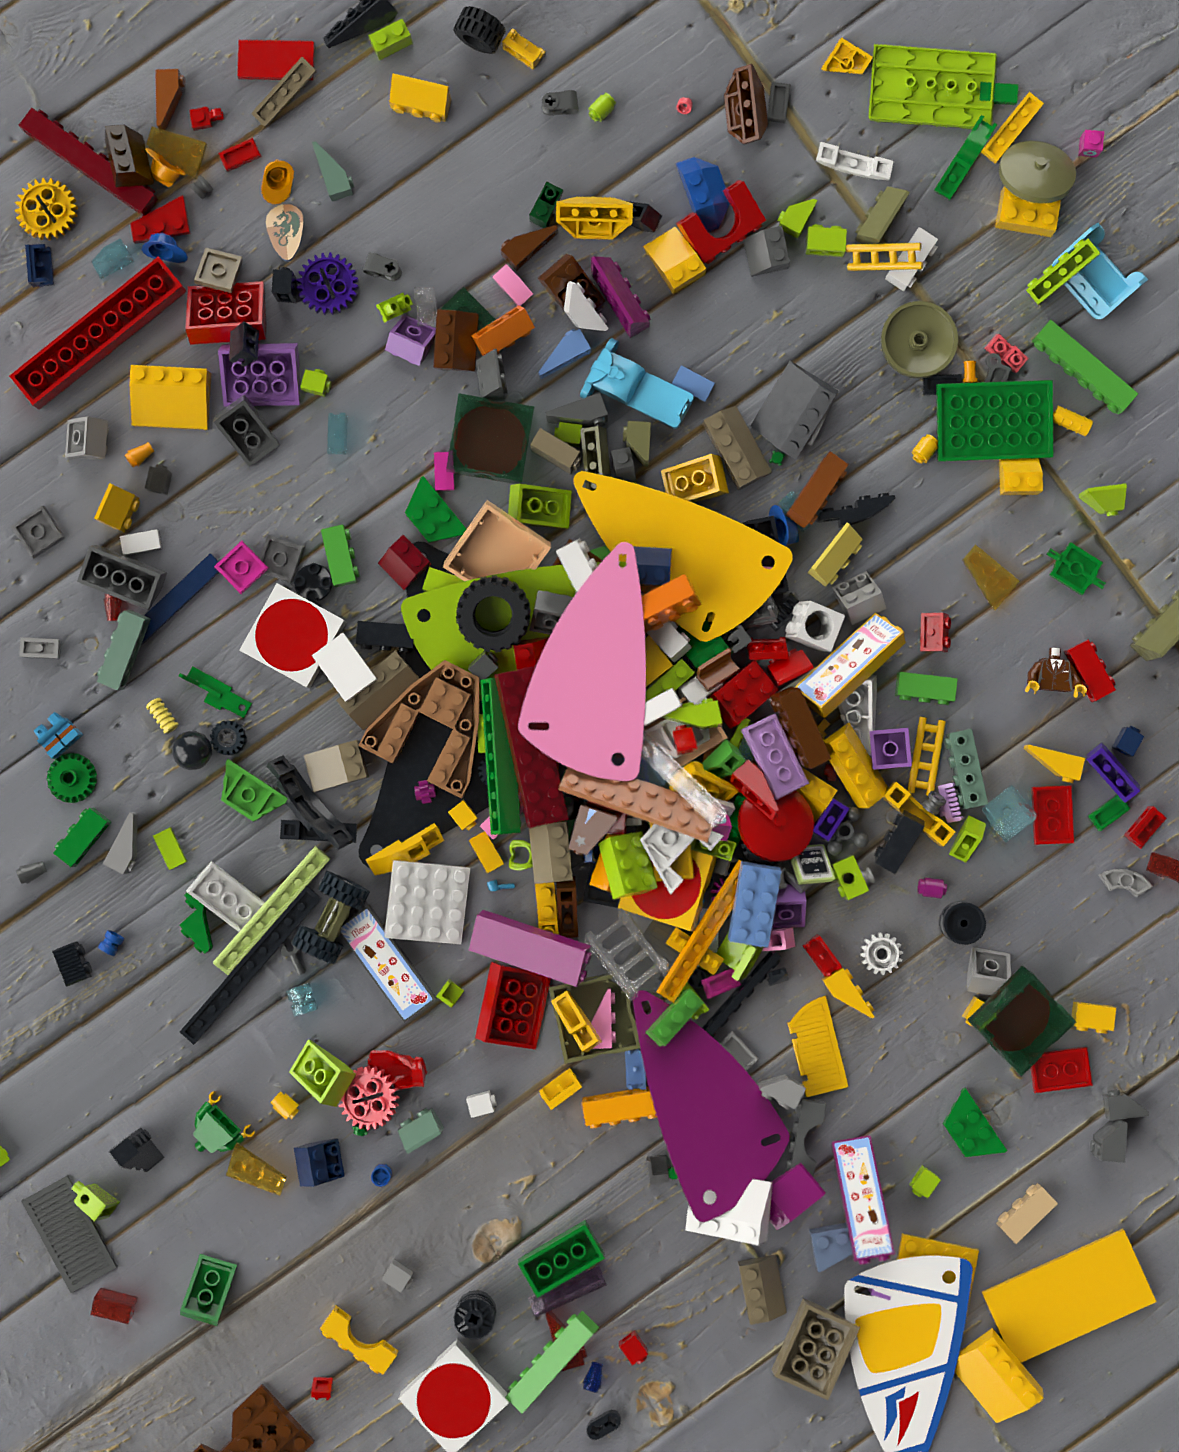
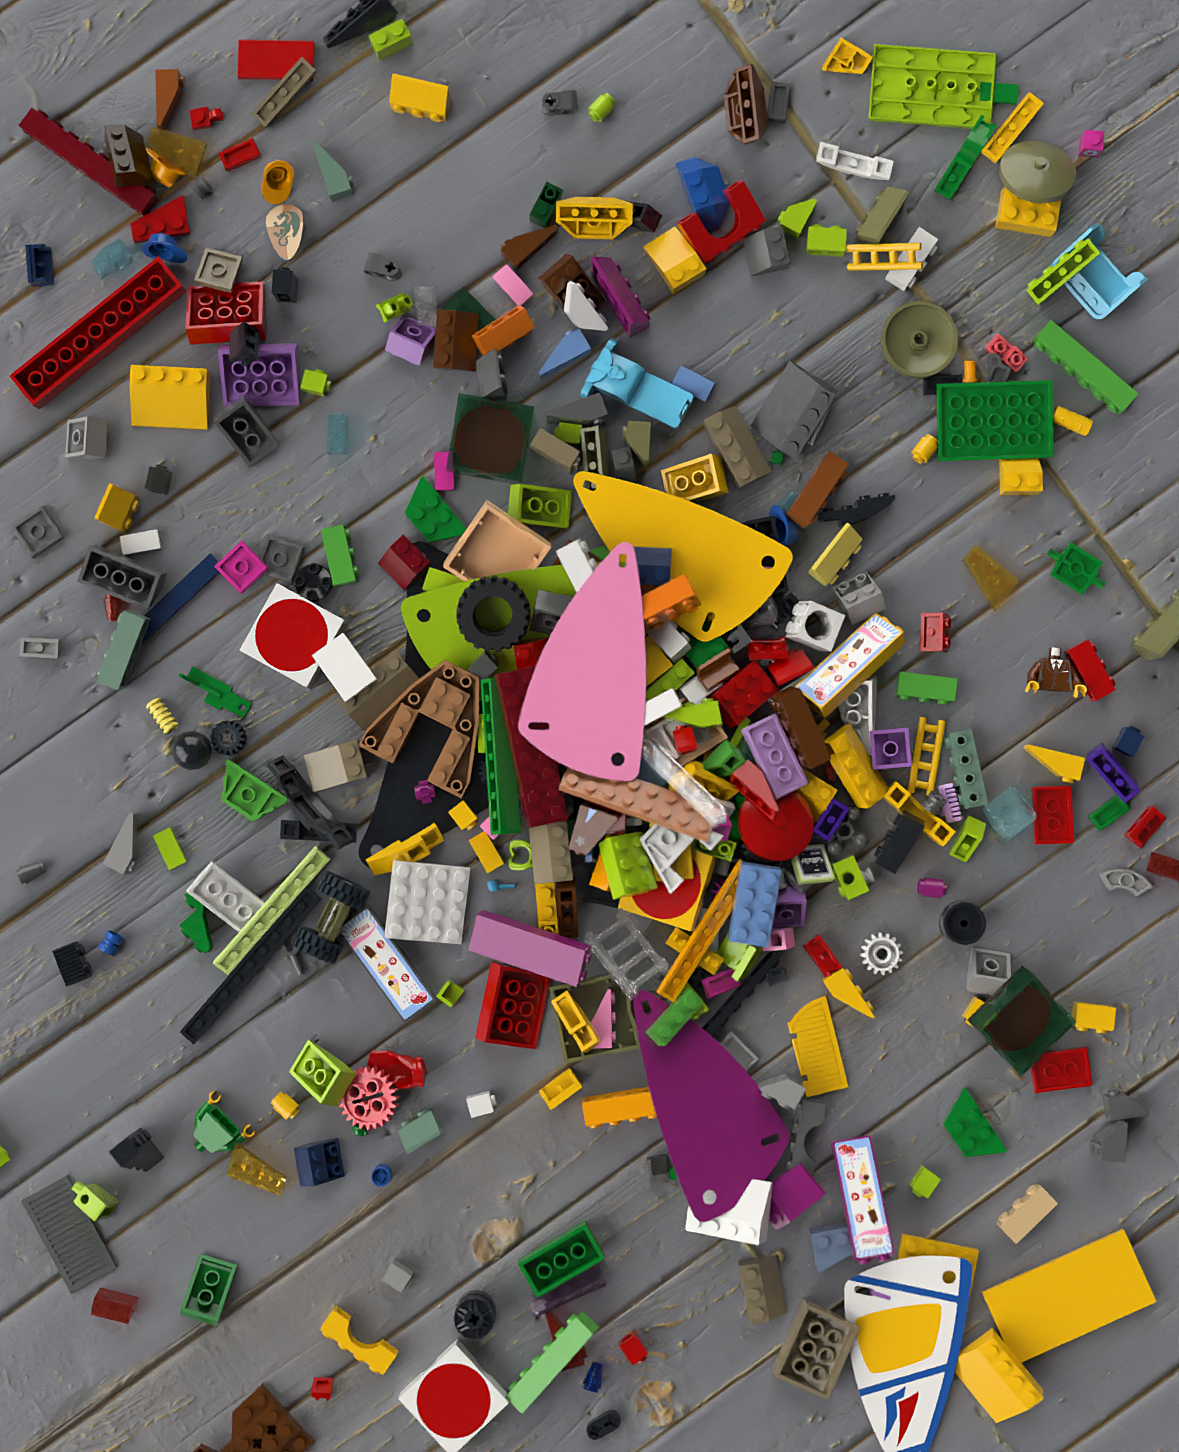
yellow gear [15,178,78,241] -> none
dark azure hips [34,712,83,759] -> none
green gear [46,753,97,803] -> none
green brick [53,808,111,867] -> none
light orange cone [124,442,154,468] -> none
clear light blue wheel [286,983,318,1017] -> none
dark purple gear [297,252,359,315] -> none
black brick [356,621,415,653] -> none
black tyre [453,6,506,54] -> none
yellow hinge [502,28,545,70] -> none
medium blue hinge [625,1048,646,1090] -> none
coral hinge [676,97,692,114] -> none
lime slope [1079,484,1127,517] -> none

